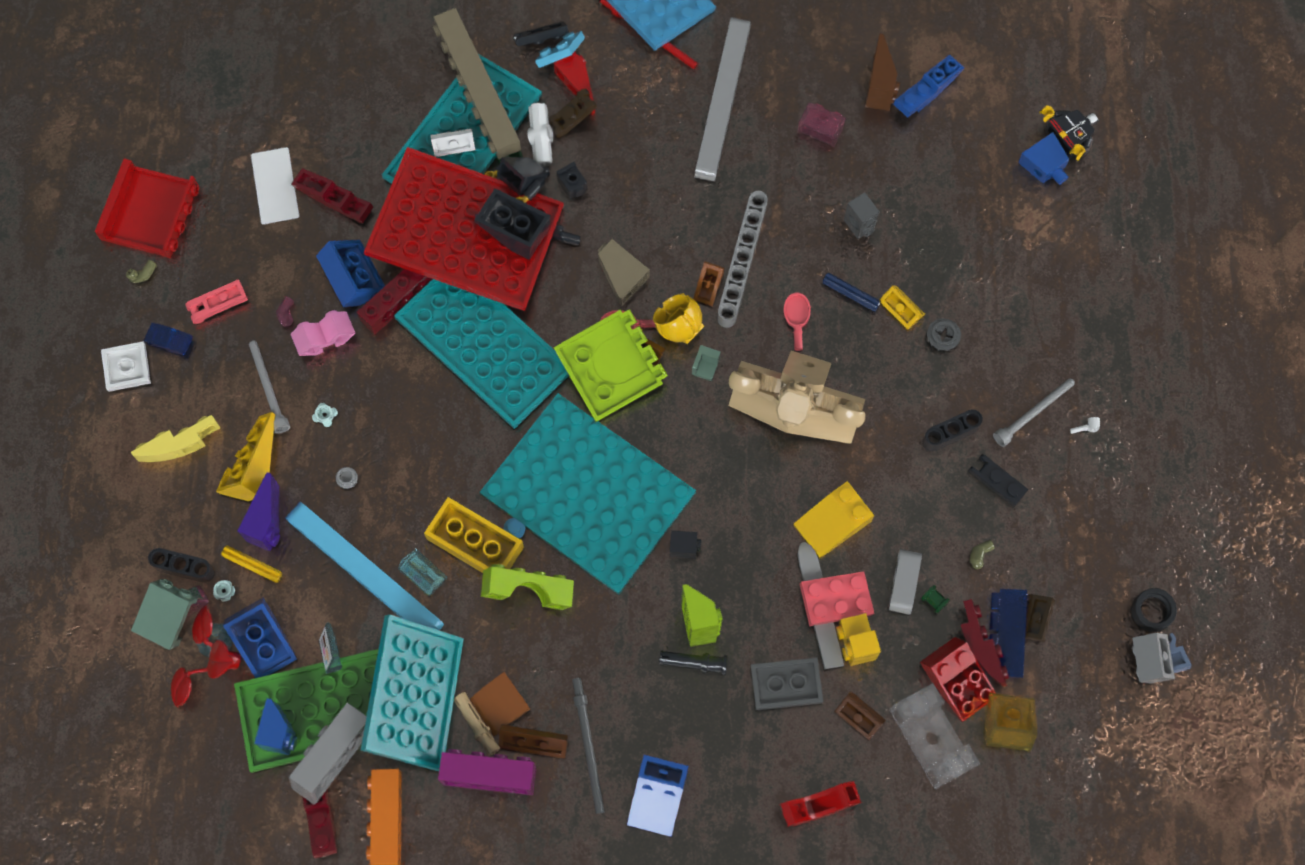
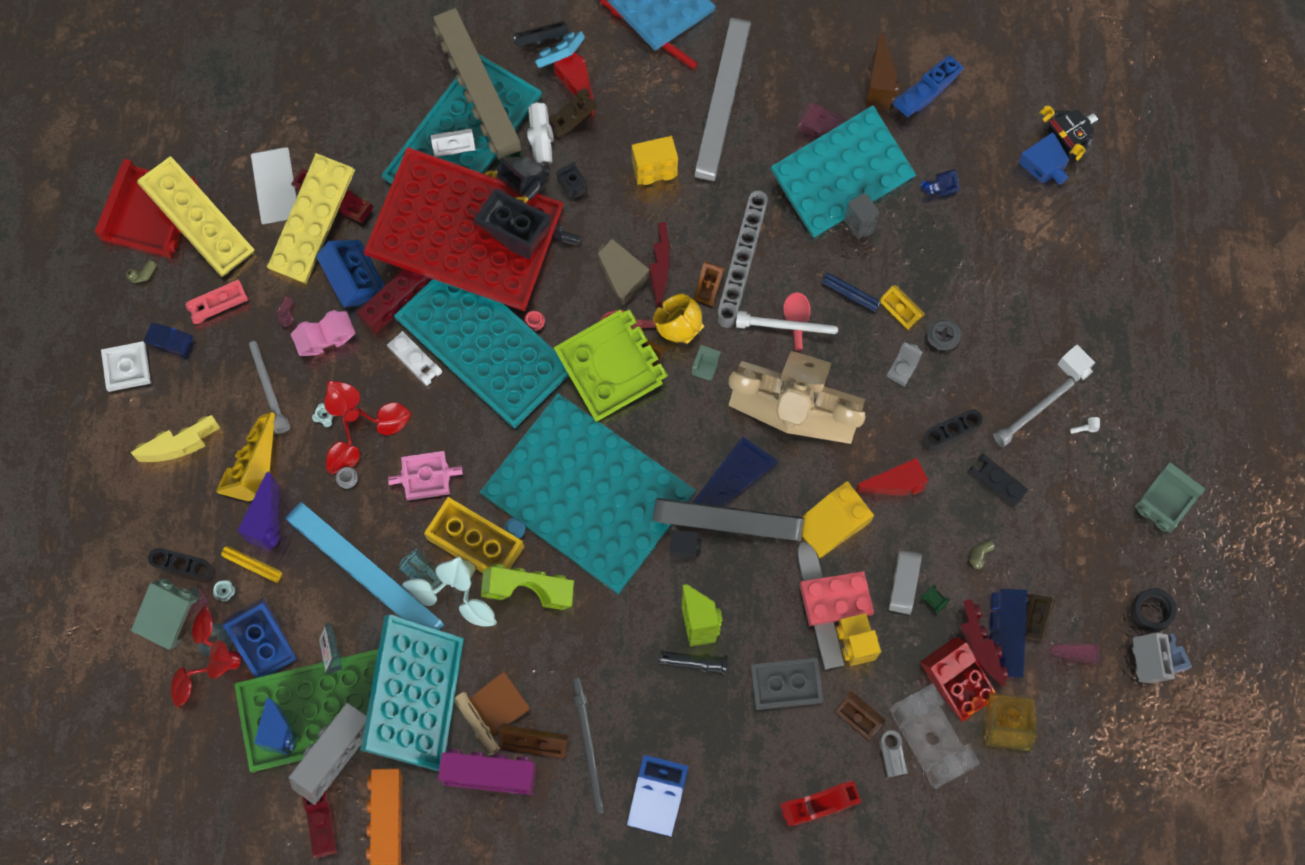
none -> light yellow plate [138,156,254,277]
none -> light yellow plate [267,153,355,284]
none -> red plant [324,381,411,474]
none -> white plate [387,331,442,386]
none -> bright pink plate [388,451,463,501]
none -> light aqua plant [402,556,497,626]
none -> coral plate [524,311,545,332]
none -> yellow brick [632,136,678,185]
none -> dark red slope [649,222,669,308]
none -> dark grey beam [652,498,805,540]
none -> clear blue wing [693,437,778,506]
none -> white piece [736,311,838,334]
none -> teal plate [770,106,916,238]
none -> red slope [856,458,929,495]
none -> light grey piece [879,731,907,778]
none -> light grey bracket [886,342,923,387]
none -> clear blue plate [921,169,960,196]
none -> clear pink slope [1050,644,1100,666]
none -> white brick [1057,345,1095,383]
none -> sand green panel [1134,462,1206,533]

